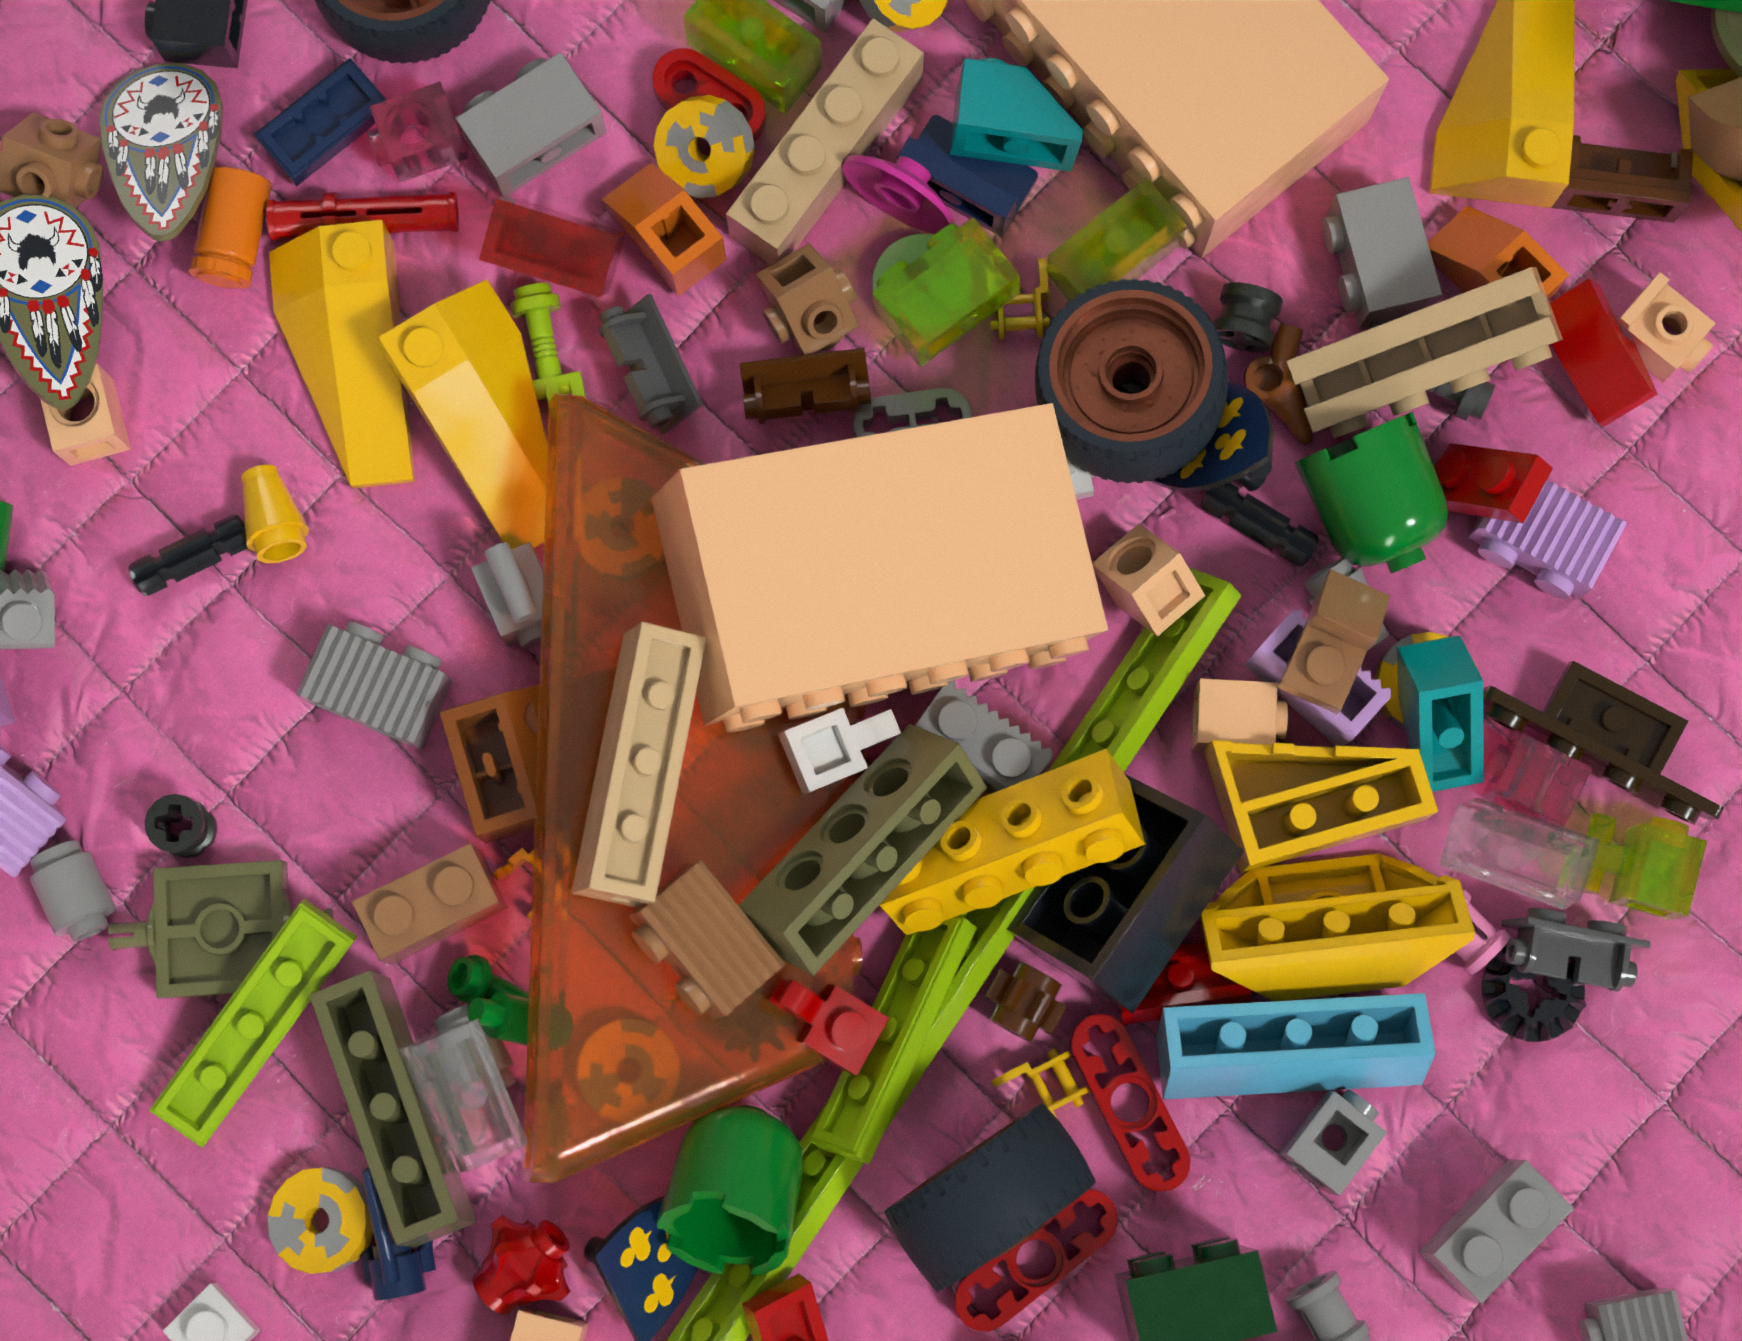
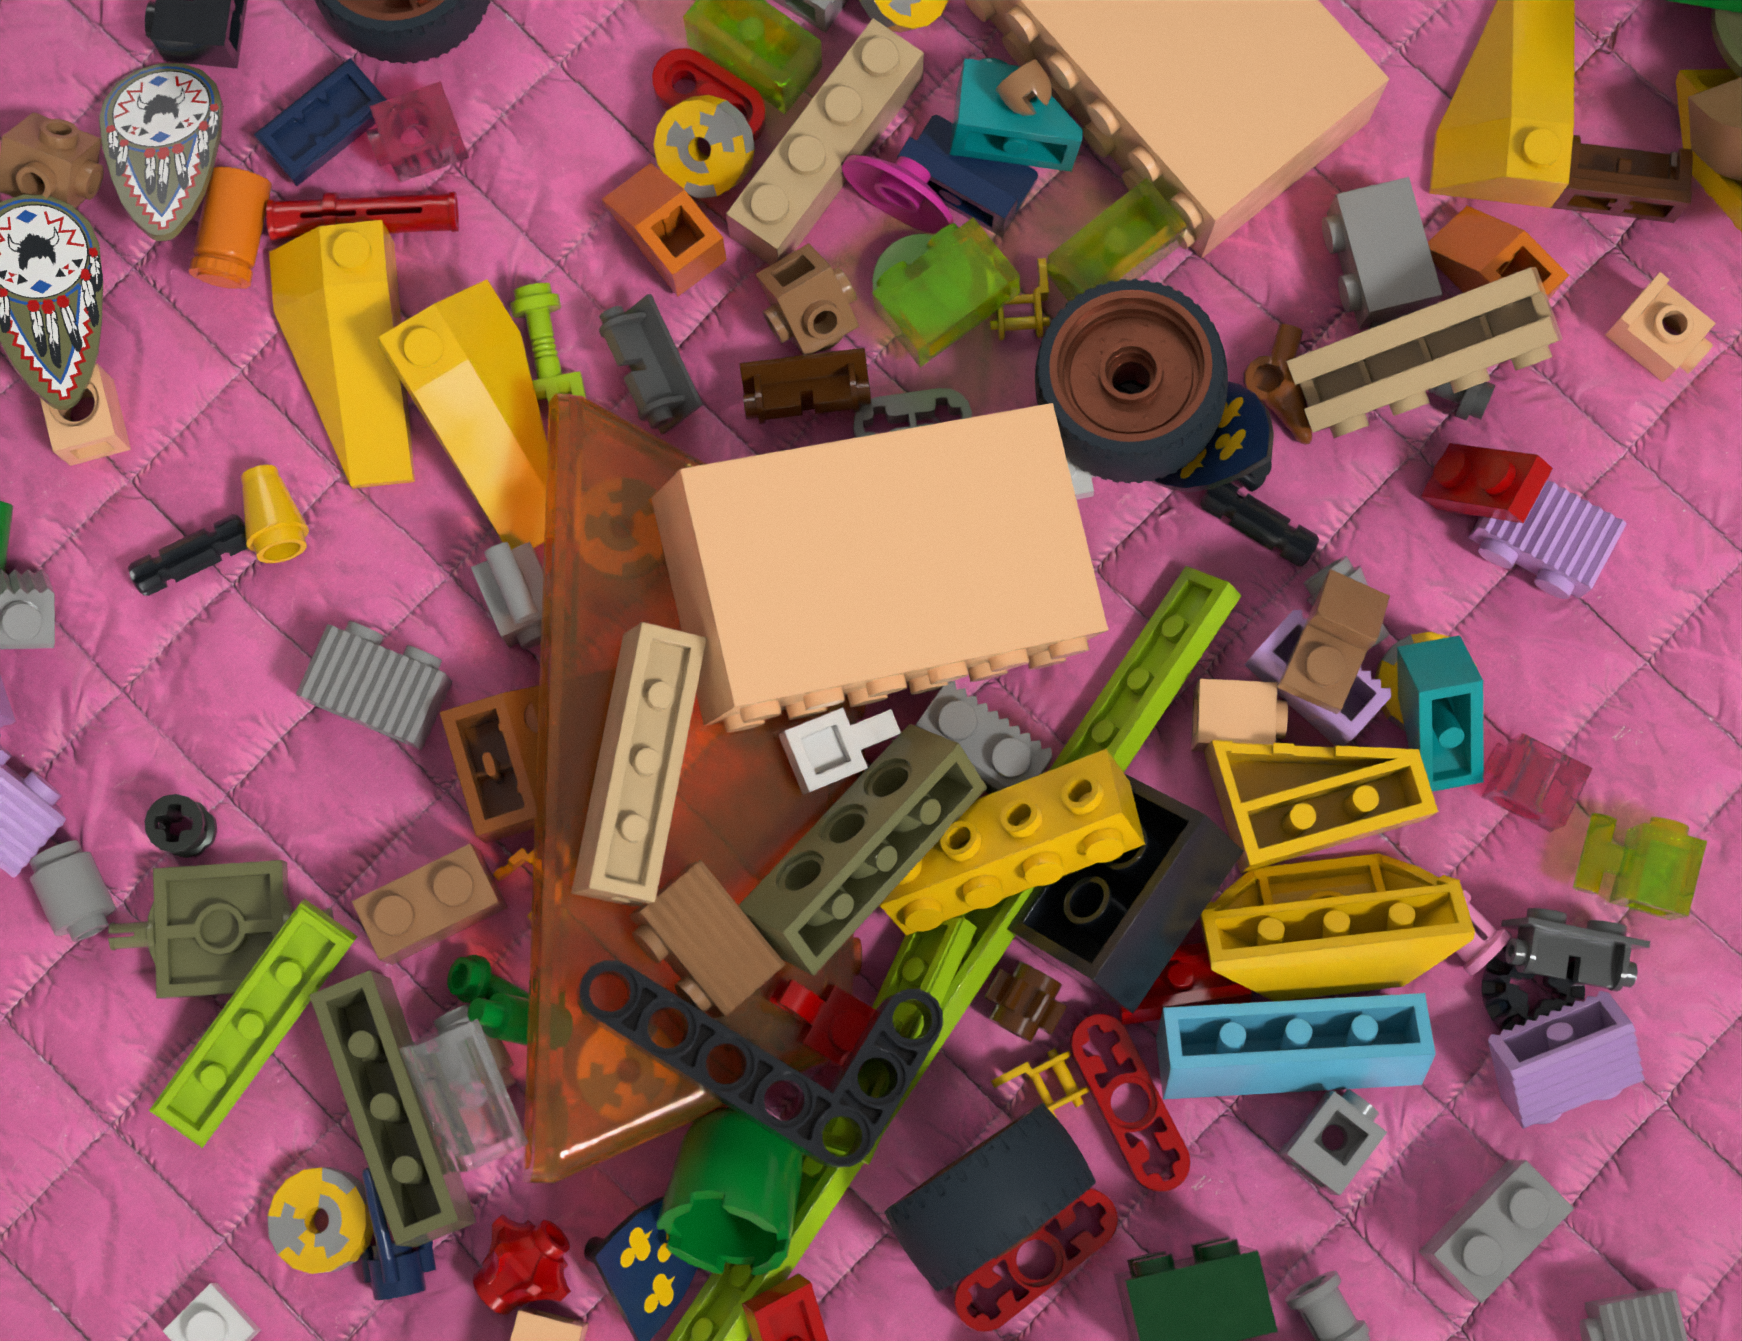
light grey brick [456,52,607,198] -> none
clear red brick [479,195,626,297] -> none
light nougat brick [1092,524,1205,637] -> none
pearl dark grey wheel [1213,282,1283,353] -> none
green cylinder [1294,412,1449,574] -> none
clear brick [1440,797,1599,910] -> none
dark brown bracket [1483,661,1724,825] -> none
red slope [1550,278,1658,427] -> none
none -> black beam [577,960,943,1167]
none -> medium nougat hinge [996,60,1052,116]
none -> lavender brick [1488,991,1645,1129]

